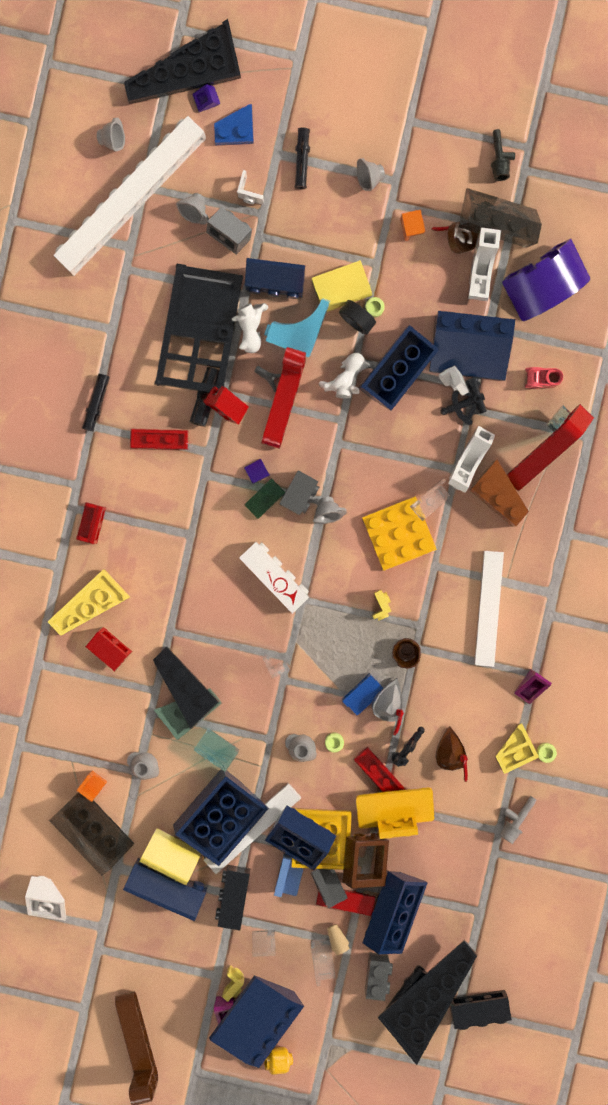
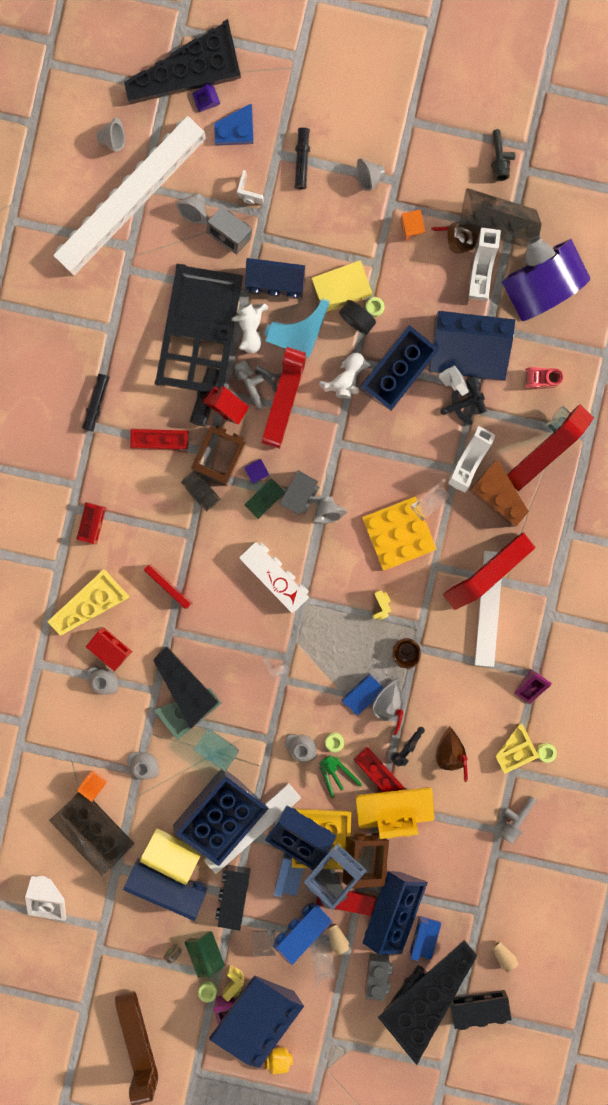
none -> light grey piece [87,666,118,695]
none -> red tile [144,564,192,609]
none -> clear smoke tile [163,944,182,964]
none -> clear smoke piece [181,471,221,512]
none -> clear green panel [184,931,225,978]
none -> reddish brown window [191,425,246,485]
none -> yellowish green tile [198,981,217,1002]
none -> light grey piece [232,360,265,410]
none -> blue brick [272,903,332,965]
none -> sand blue window [304,844,367,910]
none -> green plant [319,755,362,798]
none -> blue panel [409,916,441,961]
none -> red beam [443,532,536,610]
none -> tan cone [491,941,519,973]
none -> light grey piece [523,236,556,266]

